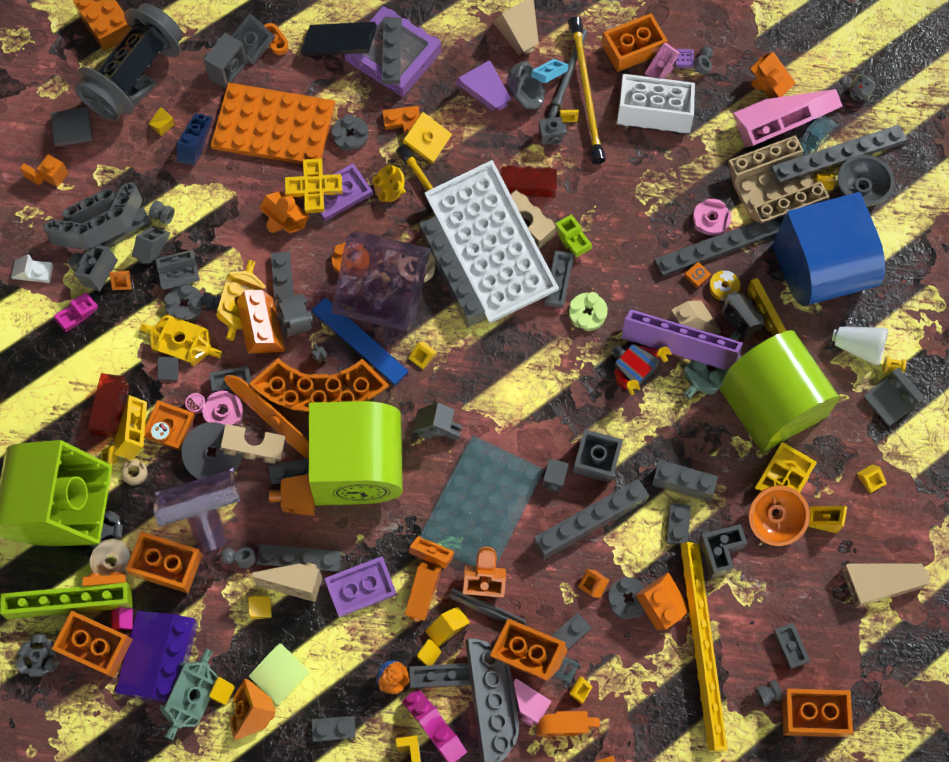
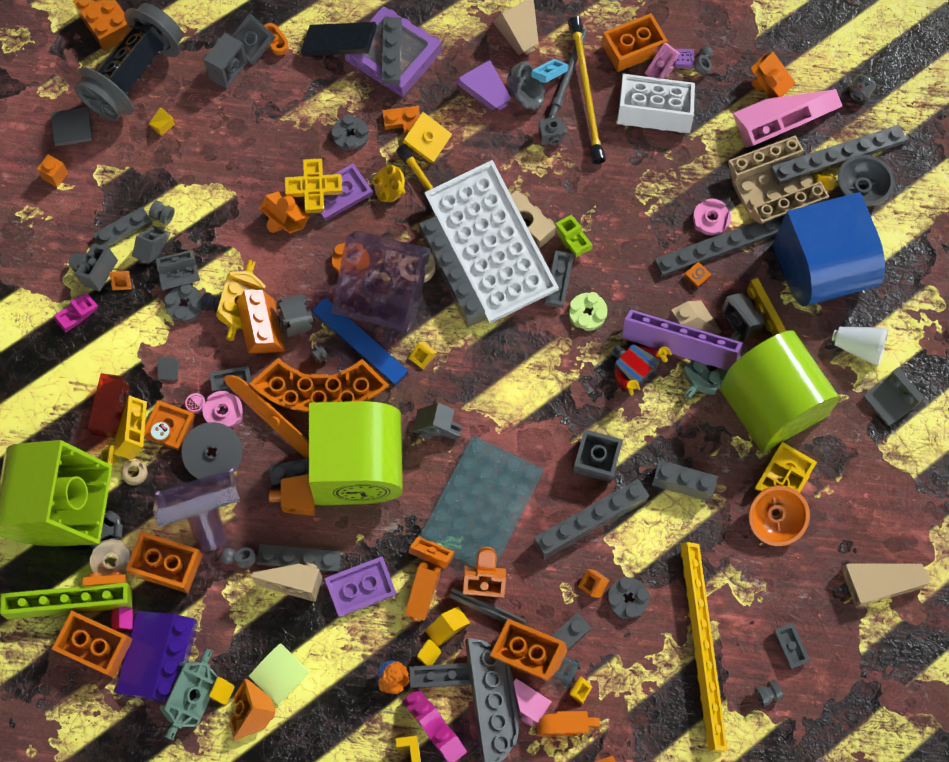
white slope [11,255,53,283] -> none
dark grey piece [15,634,59,677] -> none
orange tile [20,163,44,185] -> none
dark grey piece [43,182,143,250] -> none
dark grey slope [127,73,157,107] -> none
yellow plate [140,315,222,366] -> none
dark blue slope [177,113,212,165] -> none
orange plate [211,82,336,165] -> none
tan arch [220,424,285,464] -> none
yellow slope [248,596,272,620] -> none
dark grey plate [271,251,294,307] -> none
dark grey plate [312,716,356,742] -> none
clear red brick [501,165,557,198] -> none
dark grey brick [542,458,569,492] -> none
yellow slope [559,110,579,122] -> none
orange slope [635,573,689,630] -> none
dark grey plate [667,503,691,546] -> none
dark grey brick [698,524,747,579] -> none
yellow piece [709,271,740,301] -> none
orange brick [782,689,853,737] -> none
clear light blue slope [802,115,839,151] -> none
yellow slope [808,506,847,534] -> none
yellow slope [857,465,887,493] -> none
yellow bush [882,356,906,373] -> none

